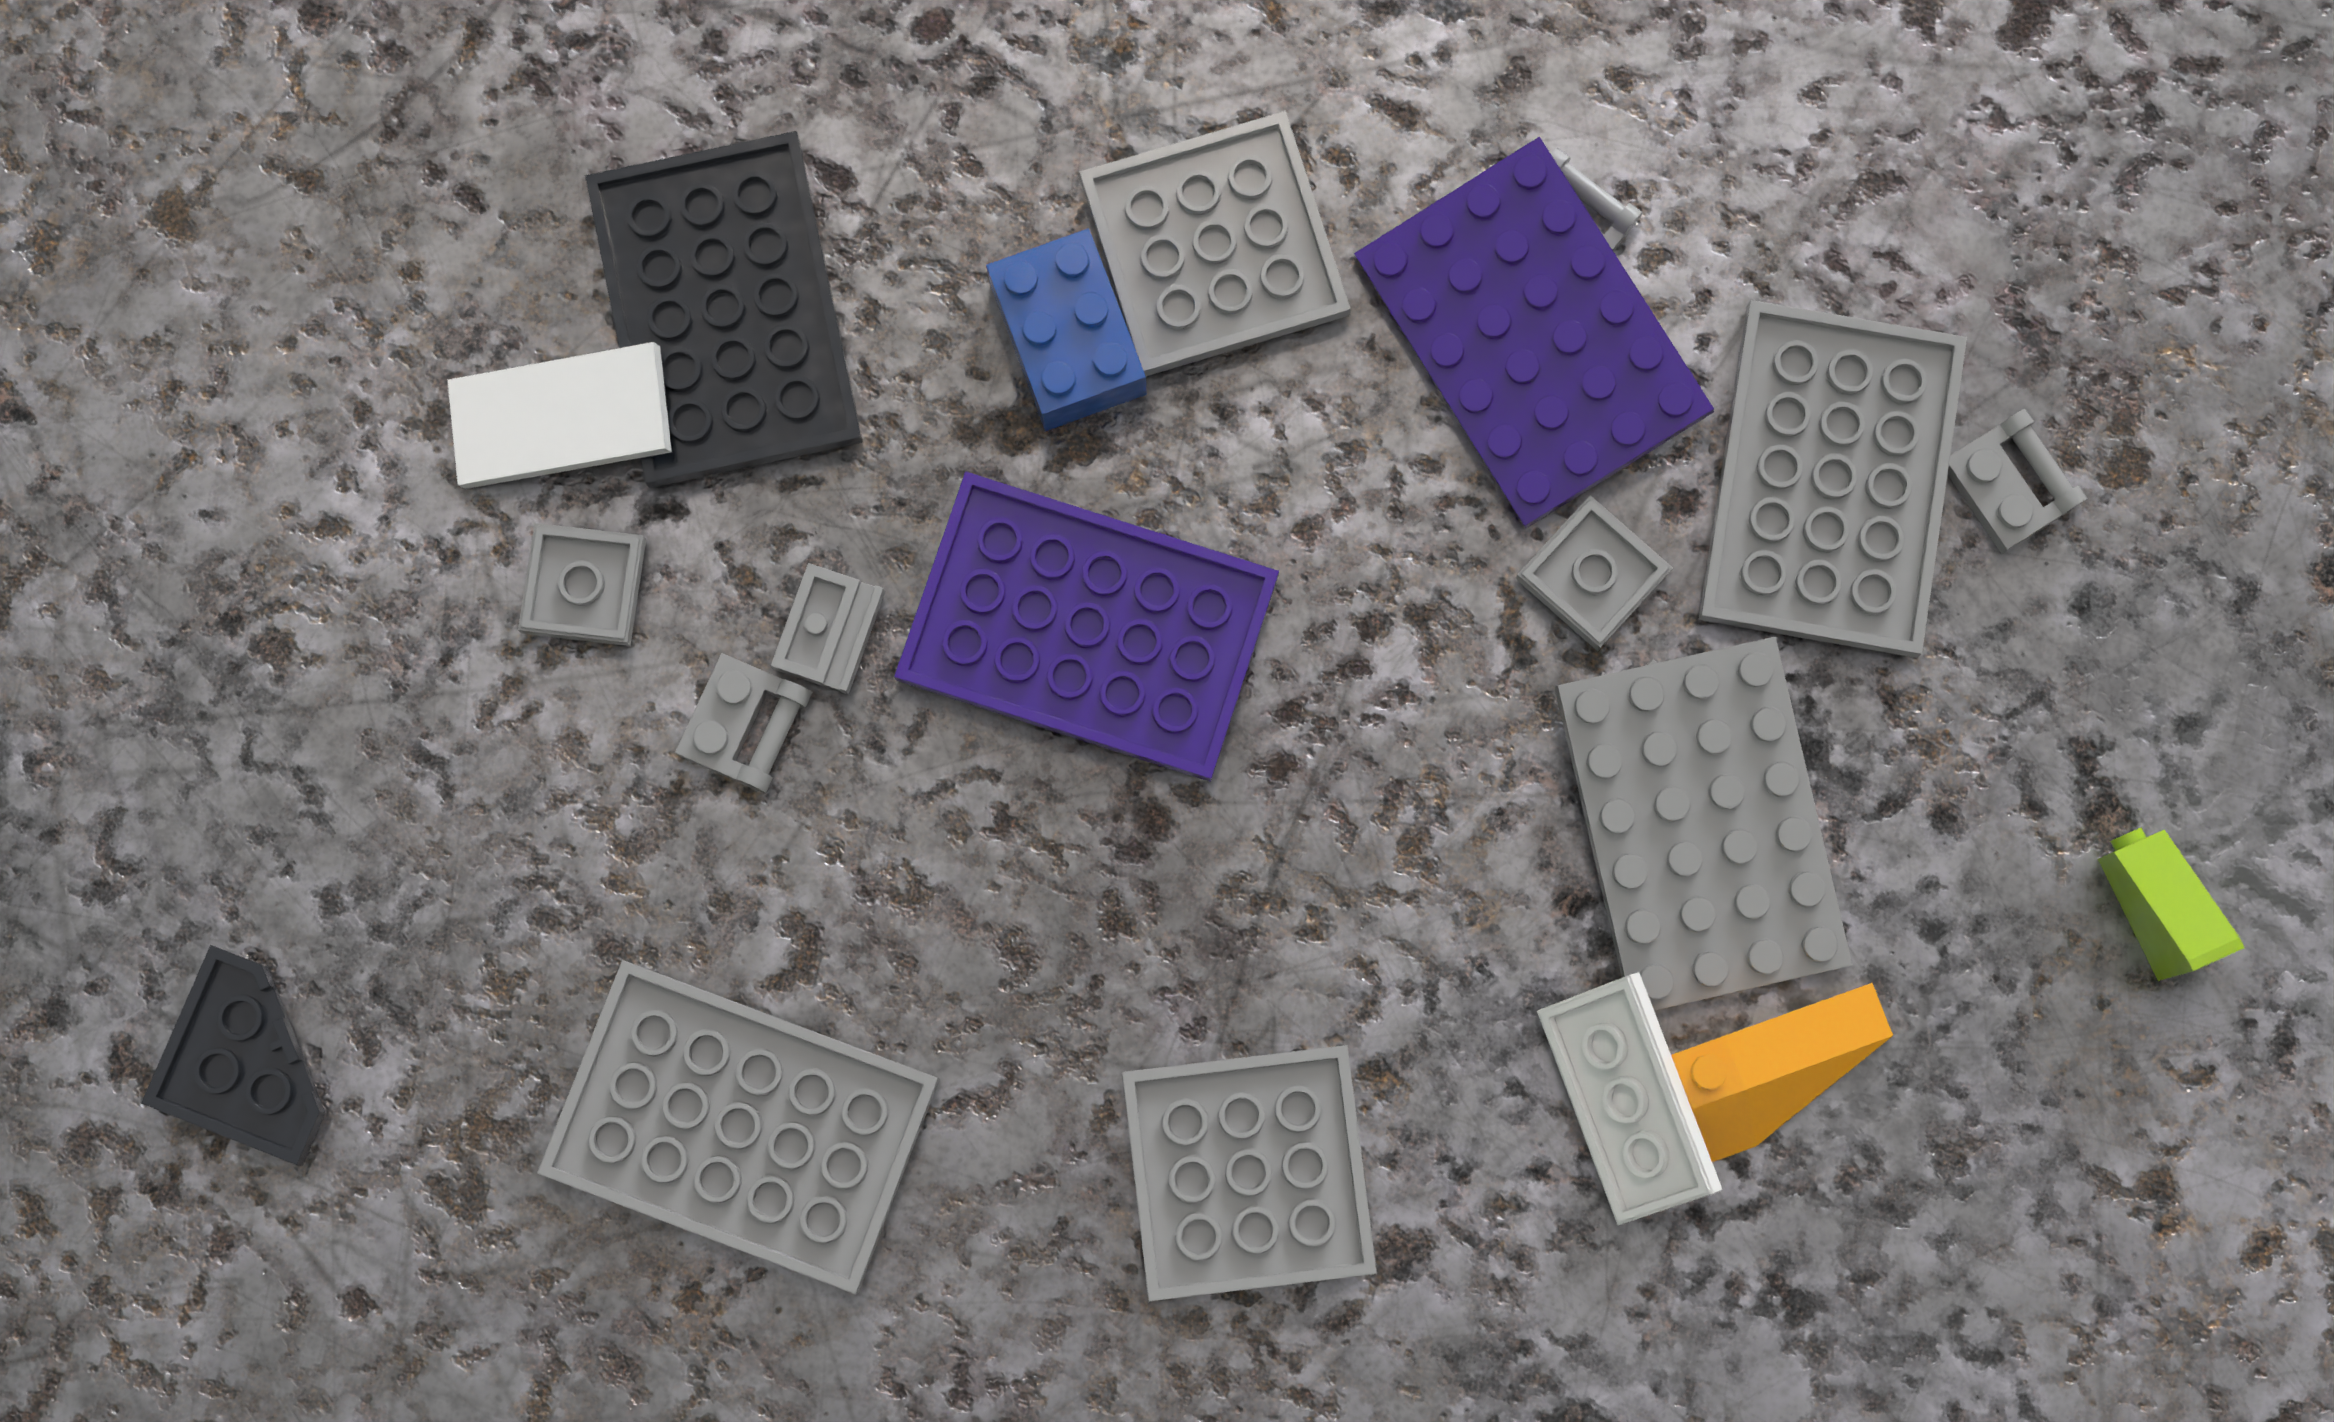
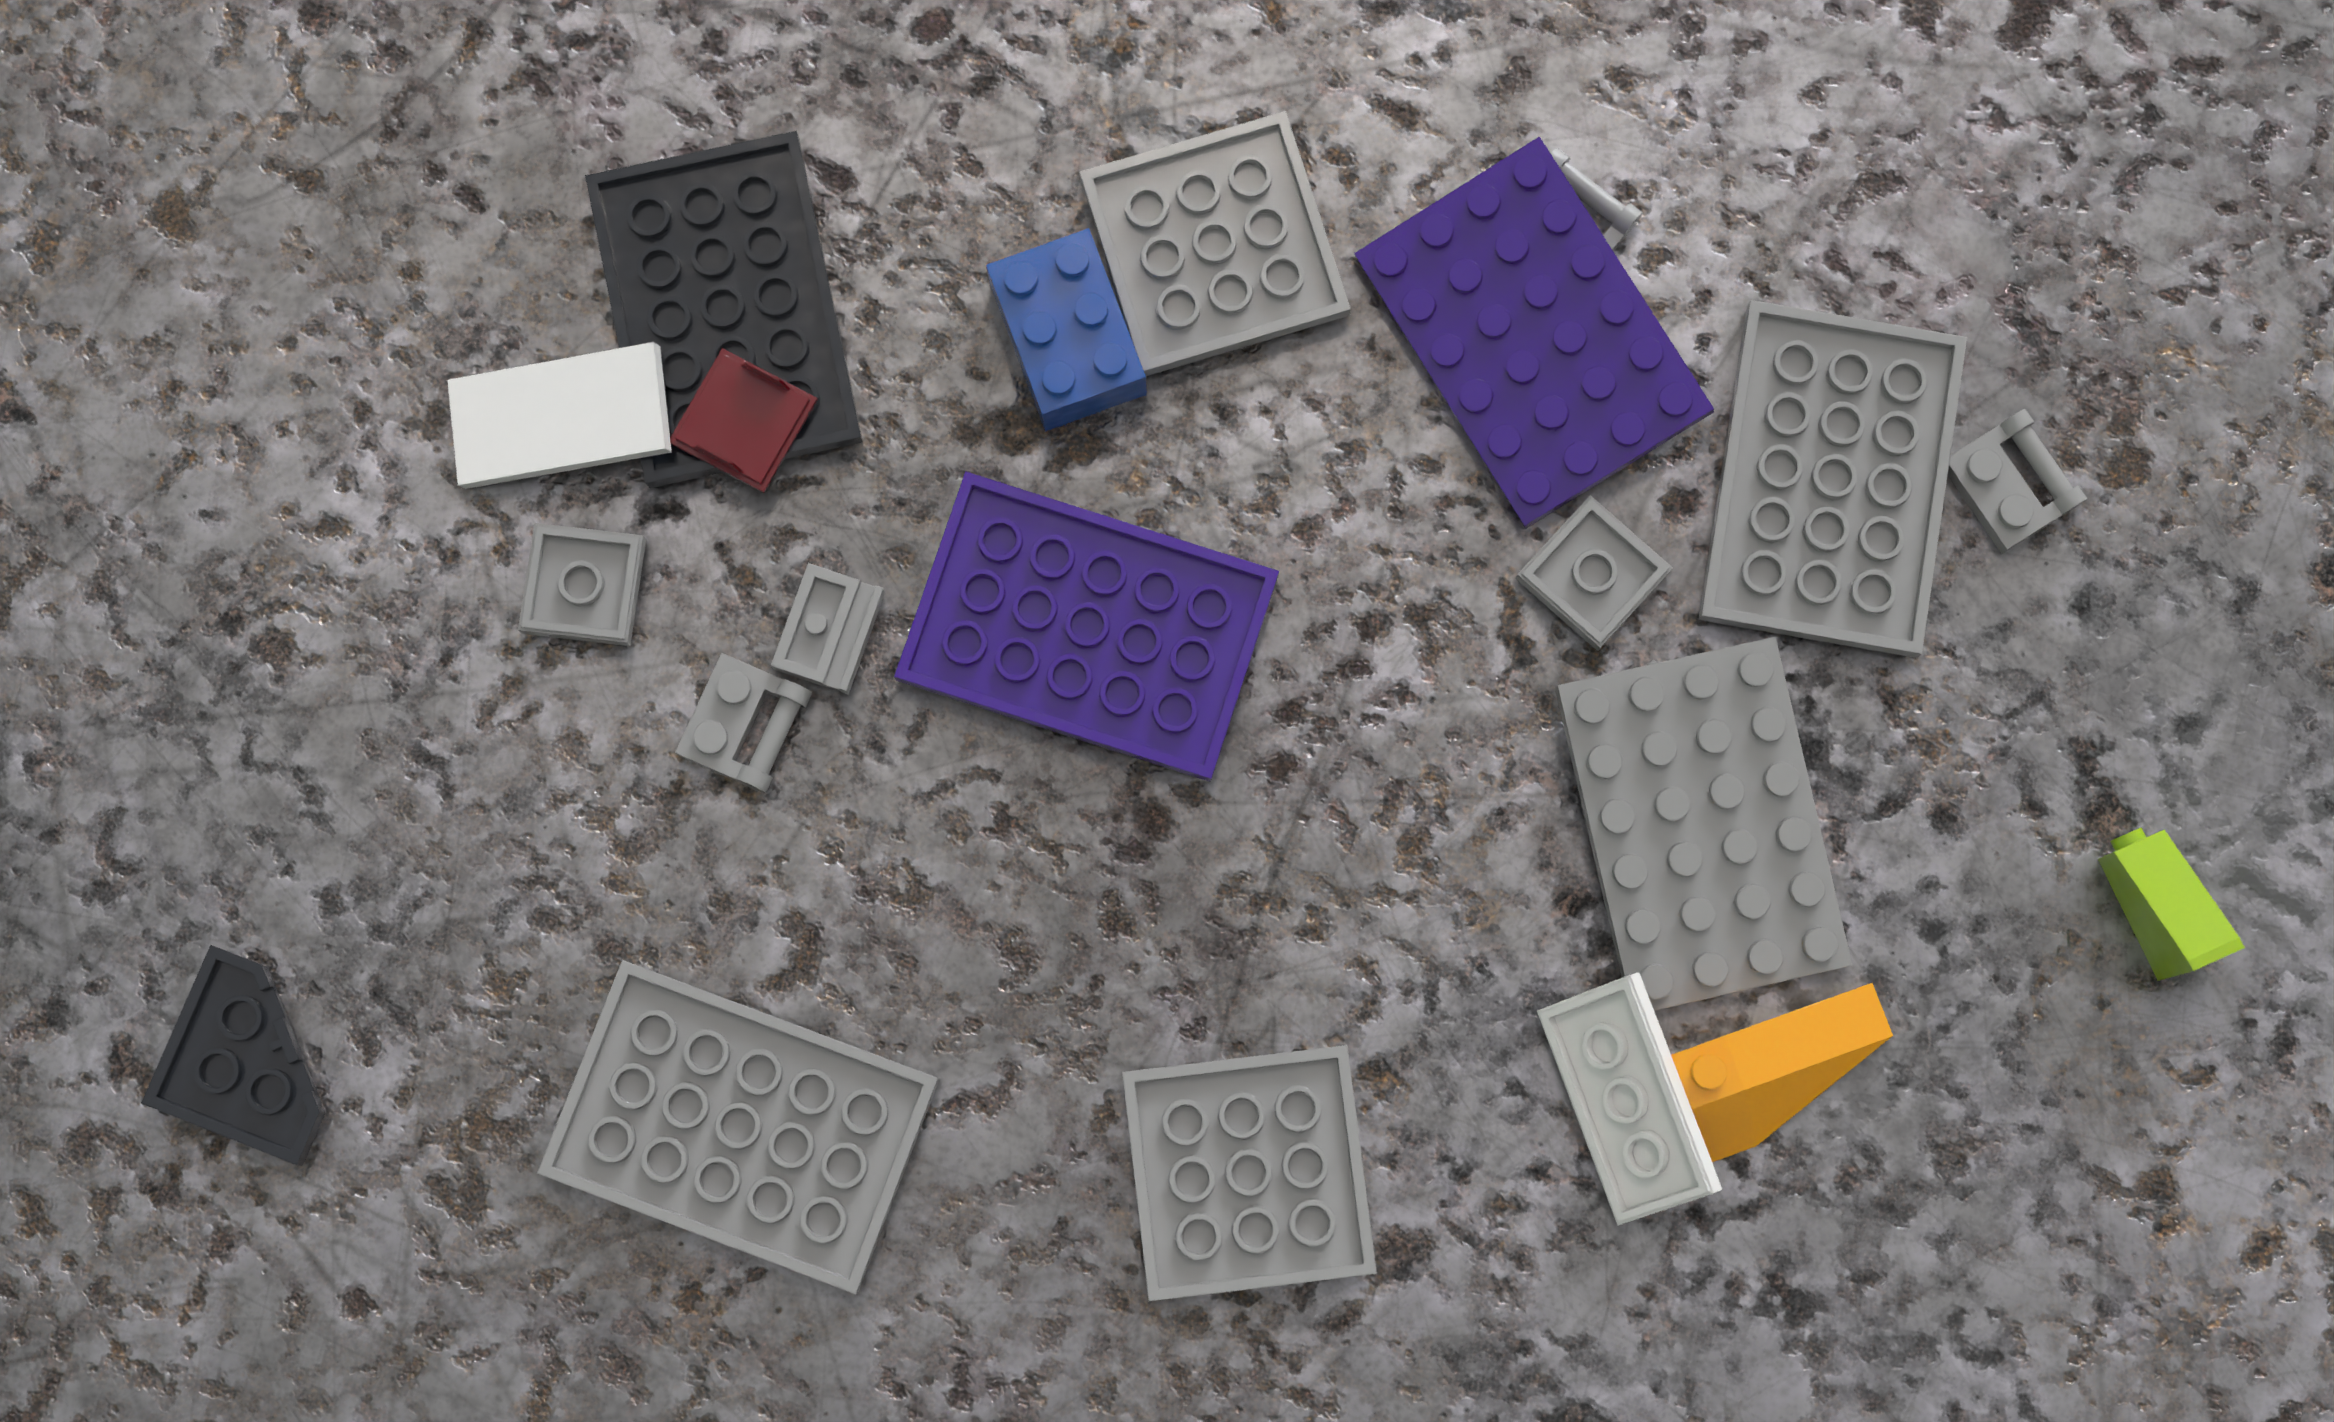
none -> dark red piece [670,348,818,493]

